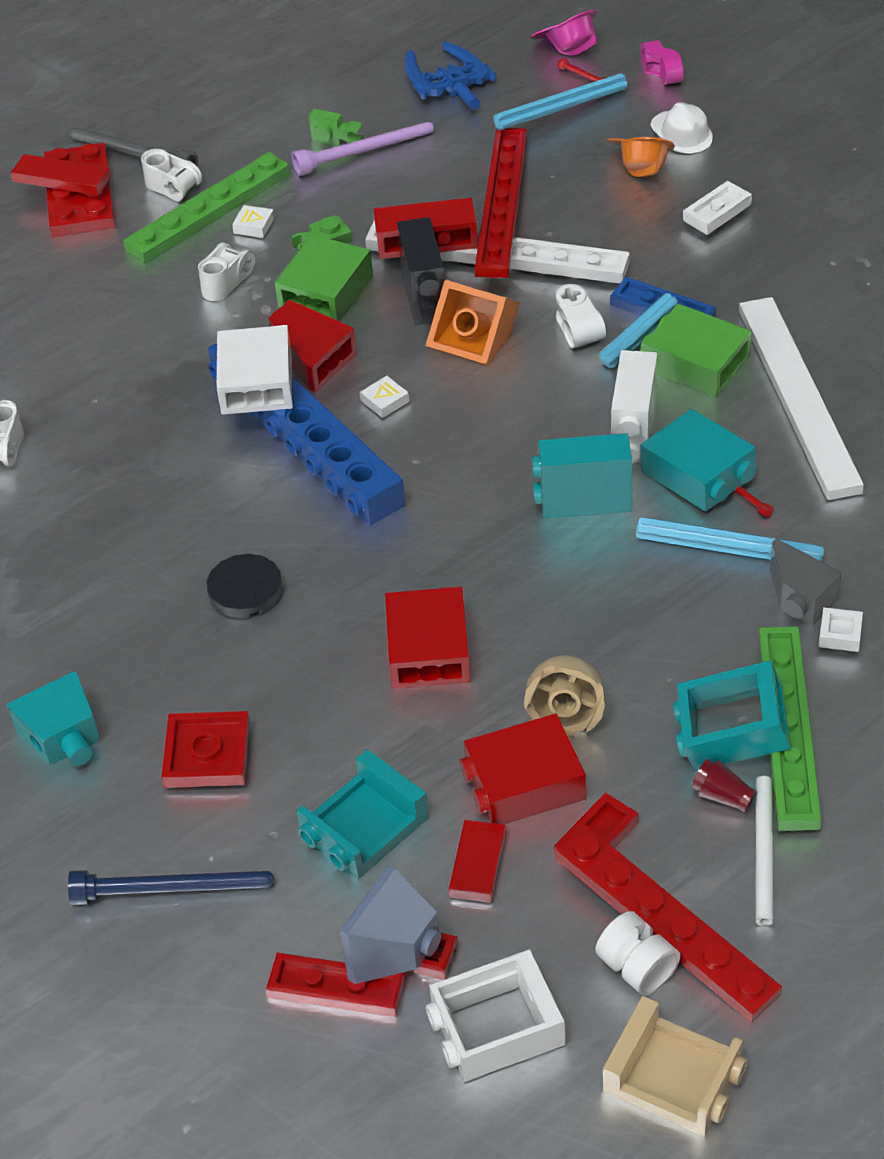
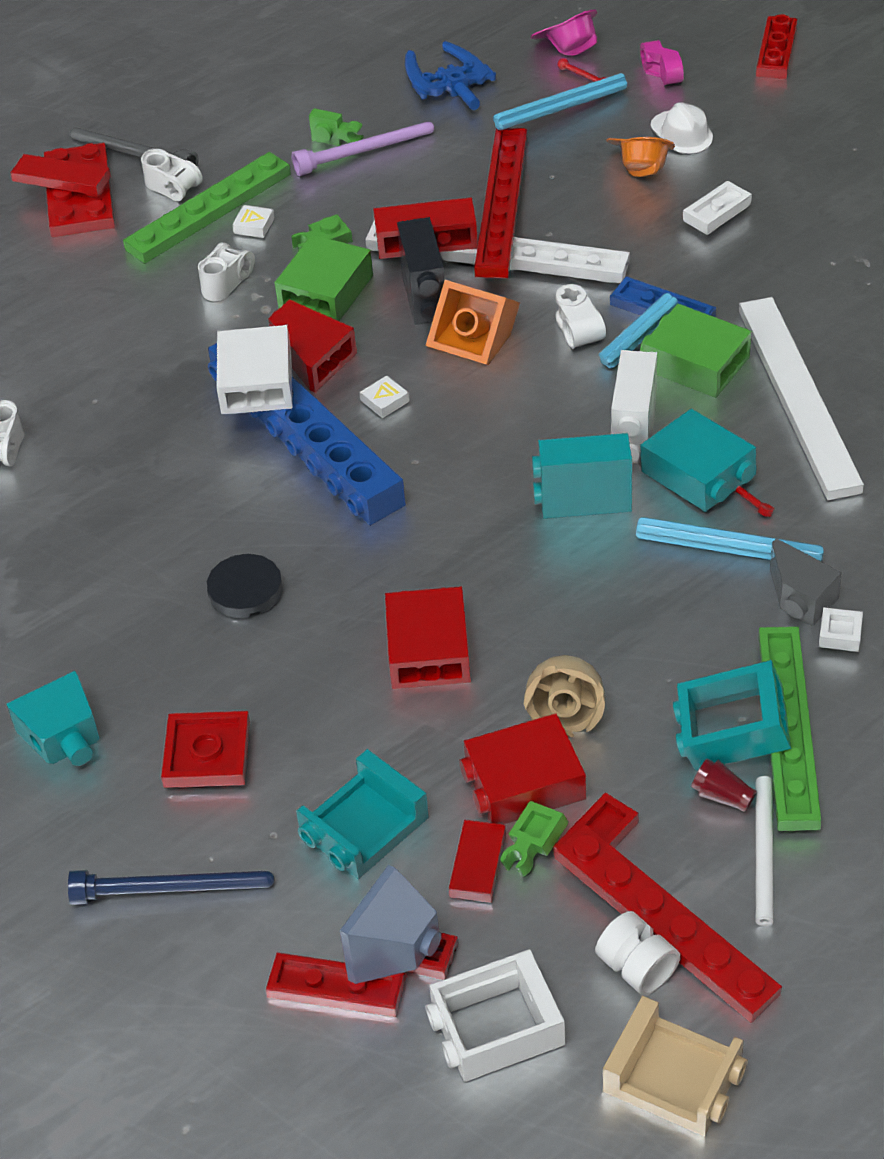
none -> bright green plate [501,801,569,877]
none -> red tile [756,14,798,79]

